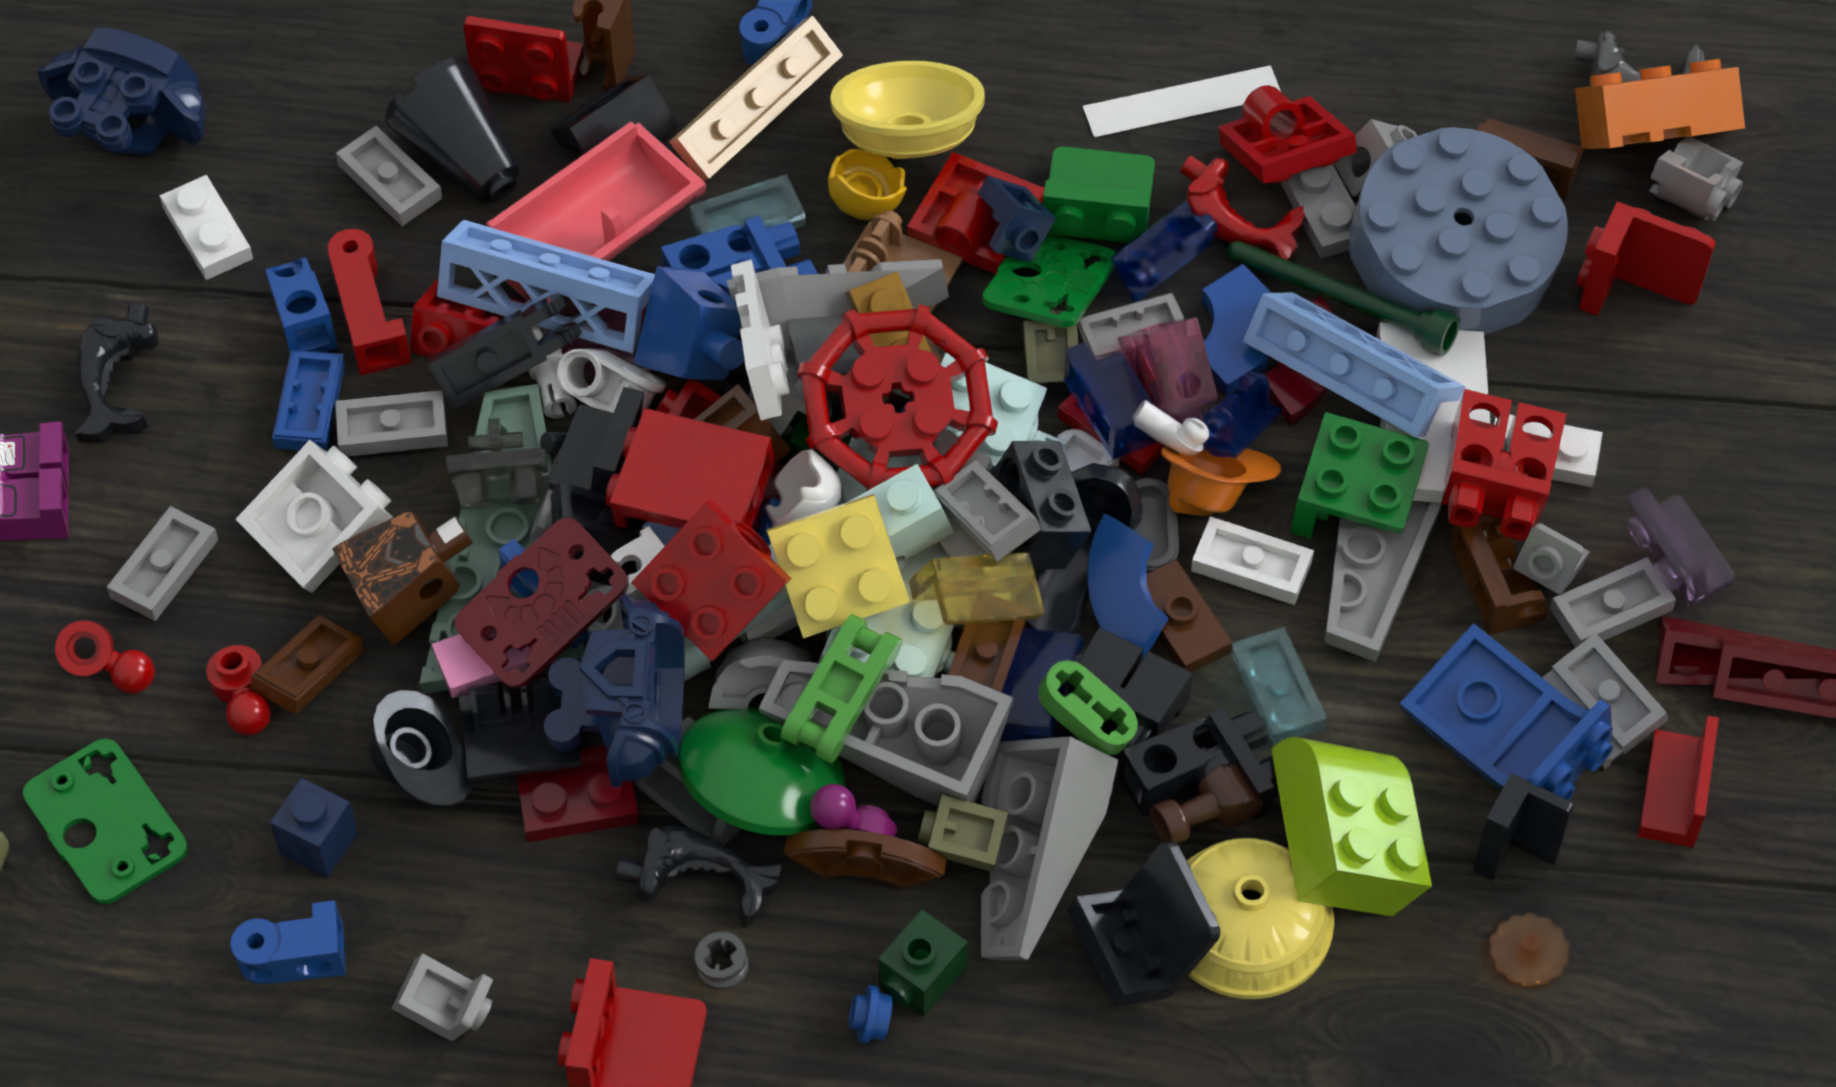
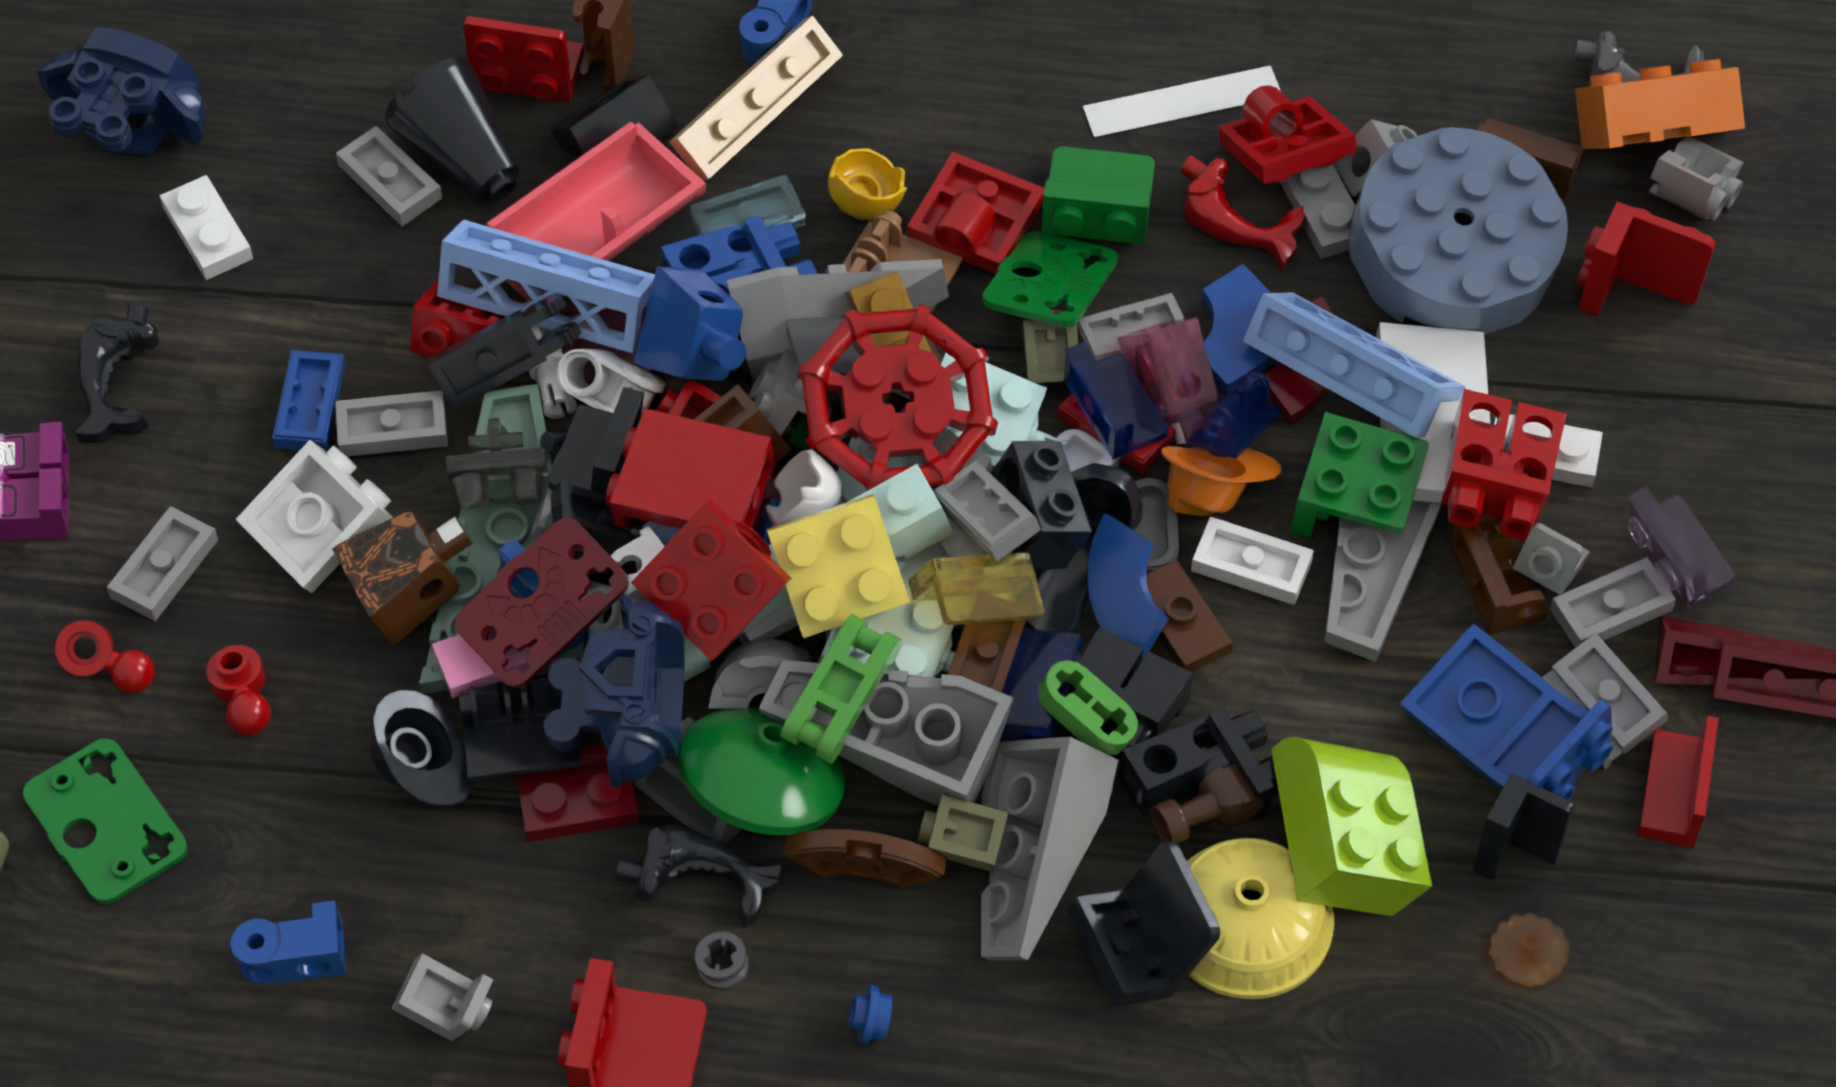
reddish brown plate [251,614,364,715] -> none
blue leg [265,257,338,353] -> none
dark blue brick [270,778,358,878] -> none
red leg [328,229,412,376] -> none
white wing [731,260,789,420] -> none
magenta plate [810,784,897,837] -> none
light yellow hat [831,61,985,159] -> none
dark green brick [878,909,968,1016] -> none
dark blue bracket [978,176,1056,262] -> none
clear blue hinge [1110,201,1217,302] -> none
white arm [1130,400,1209,456] -> none
dark green piece [1227,241,1460,356] -> none
clear light blue plate [1231,627,1327,745] -> none

